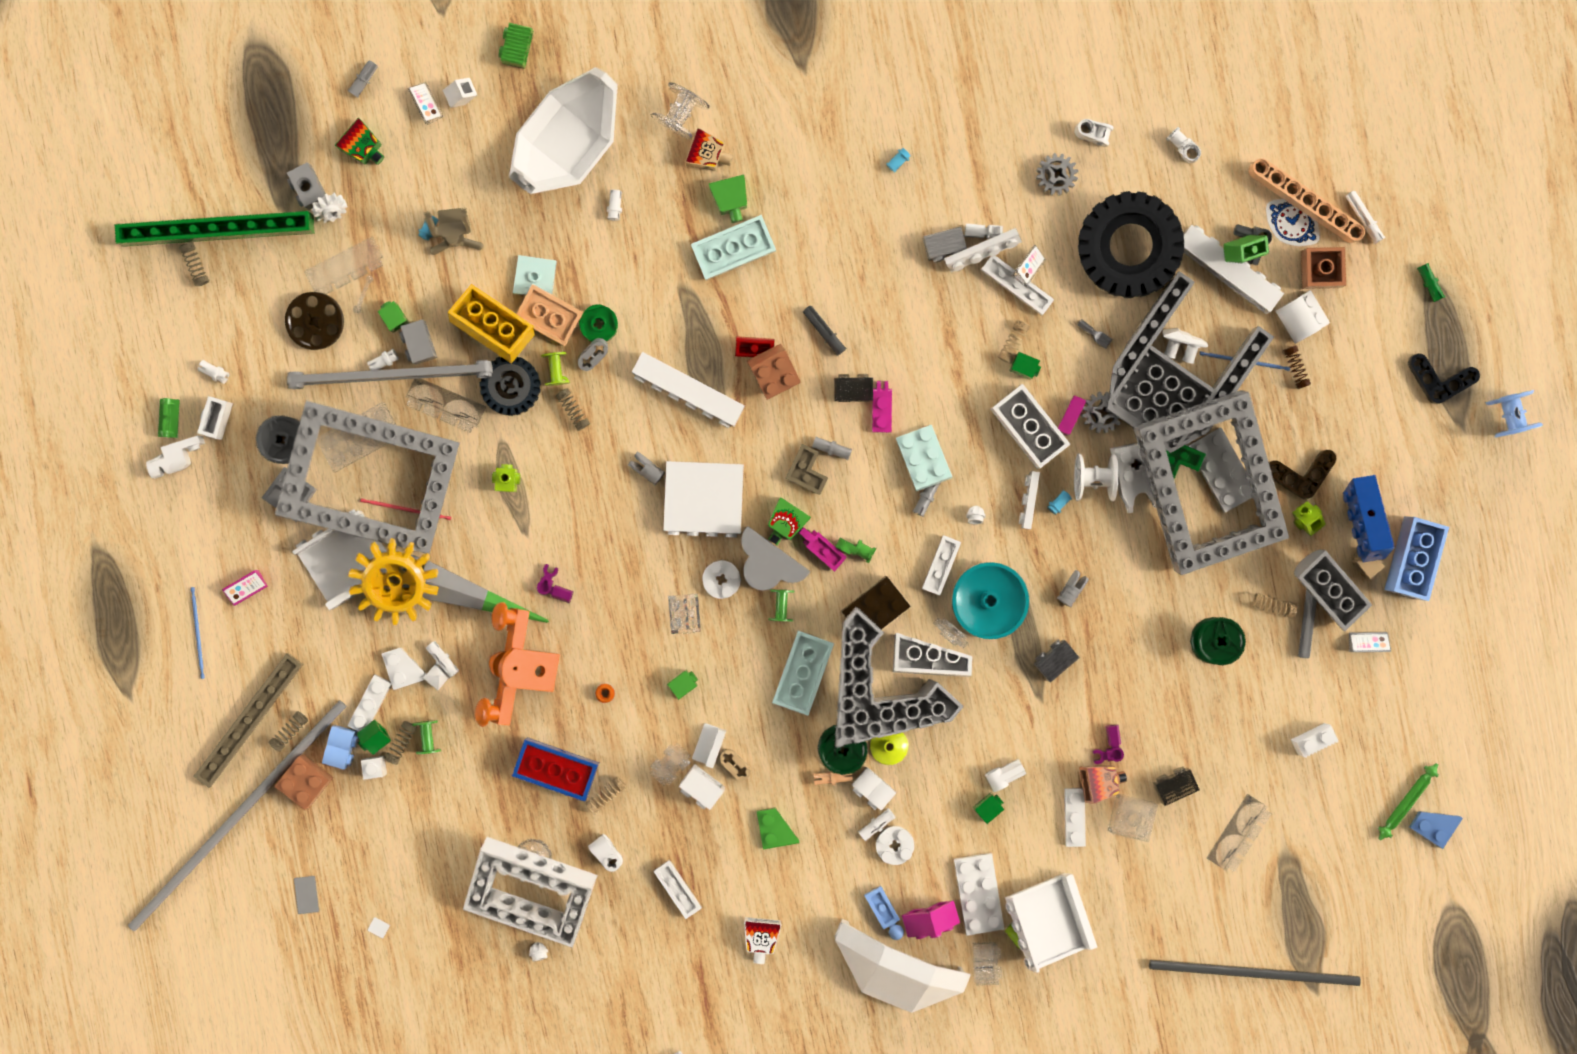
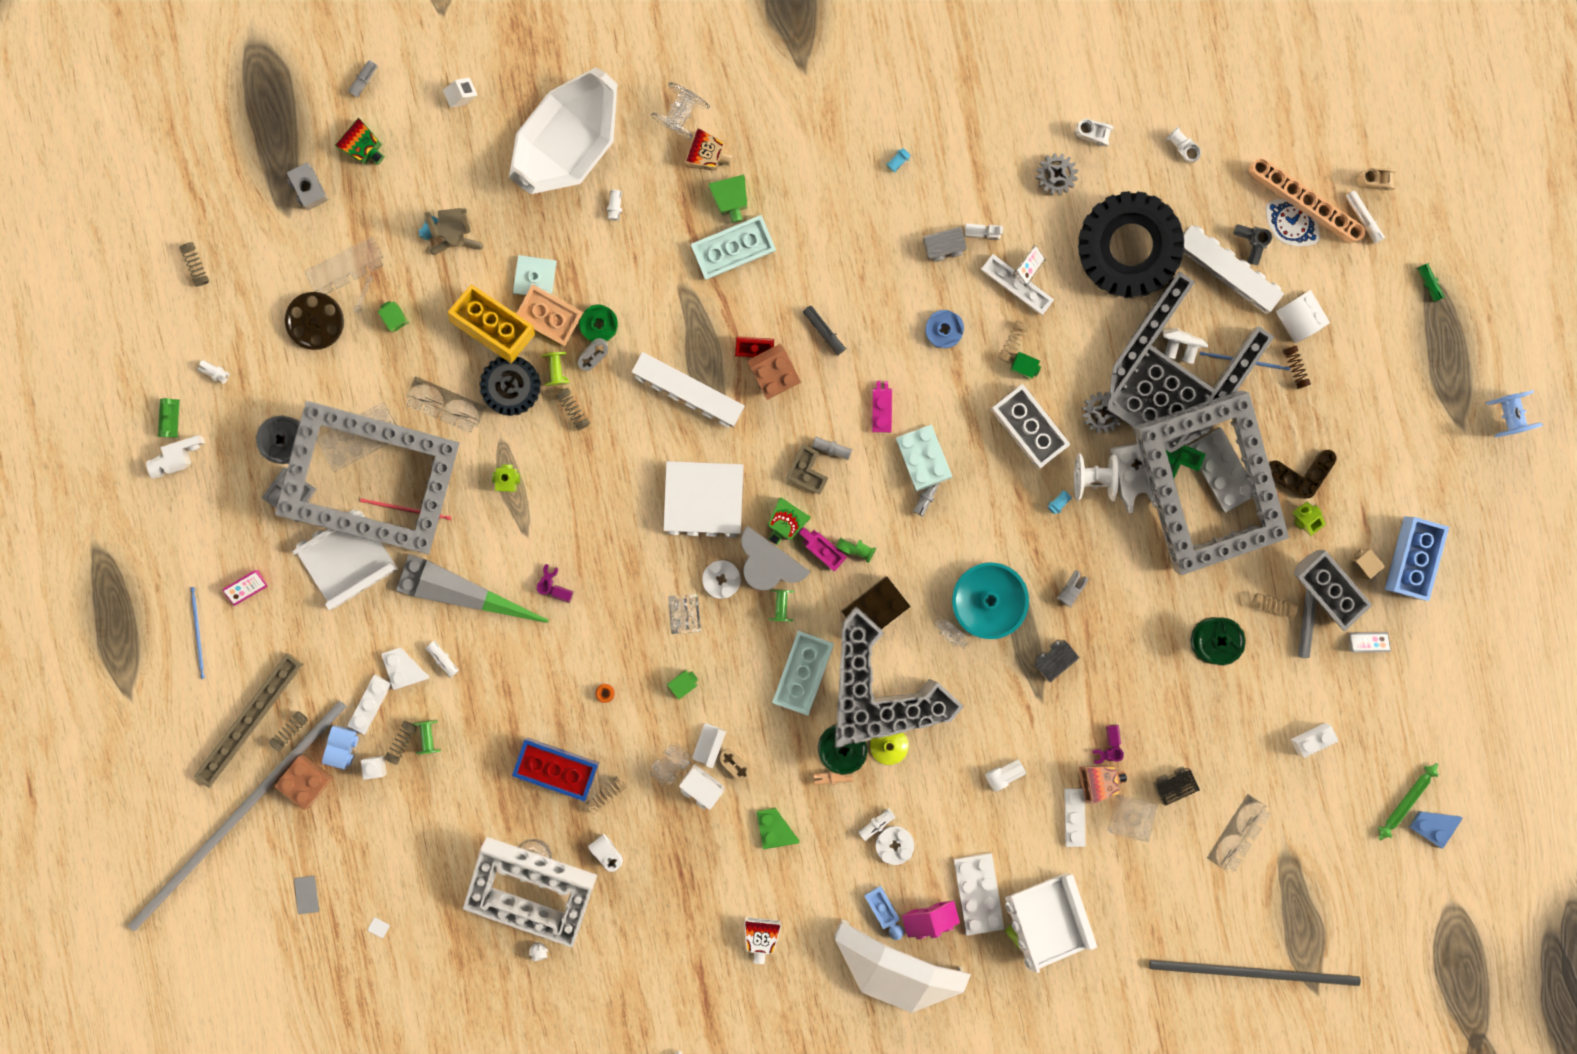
green brick [115,211,315,247] -> none
white brick [197,396,233,440] -> none
light grey piece [287,360,493,389] -> none
white gear [312,193,347,223] -> none
yellow gear [348,538,439,625] -> none
green brick [357,720,391,755] -> none
white pin [367,349,399,371] -> none
light grey brick [399,319,437,365] -> none
slope [407,82,444,125] -> none
white slope [423,664,449,691] -> none
orange piece [475,602,560,727] -> none
bright green brick [498,23,534,69] -> none
light grey hinge [628,452,665,486] -> none
white plate [653,860,702,919] -> none
clear smoke brick [834,374,873,402] -> none
white brick [852,767,896,810] -> none
white wedge [893,633,972,677] -> none
white plate [922,535,961,596] -> none
white plate [944,228,1022,272] -> none
white plate [966,505,986,525] -> none
clear brick [972,942,1002,986] -> none
green brick [973,793,1005,824] -> none
white plate [1019,471,1040,529] -> none
dark pink slope [1058,395,1086,436] -> none
flat silver piece [1077,319,1113,349] -> none
bright green brick [1223,235,1269,263] -> none
nougat brick [1301,247,1346,289] -> none
blue brick [1343,475,1395,563] -> none
black beam [1408,353,1480,404] -> none
none -> medium blue plate [925,310,964,349]
none -> tan piece [1356,167,1396,190]

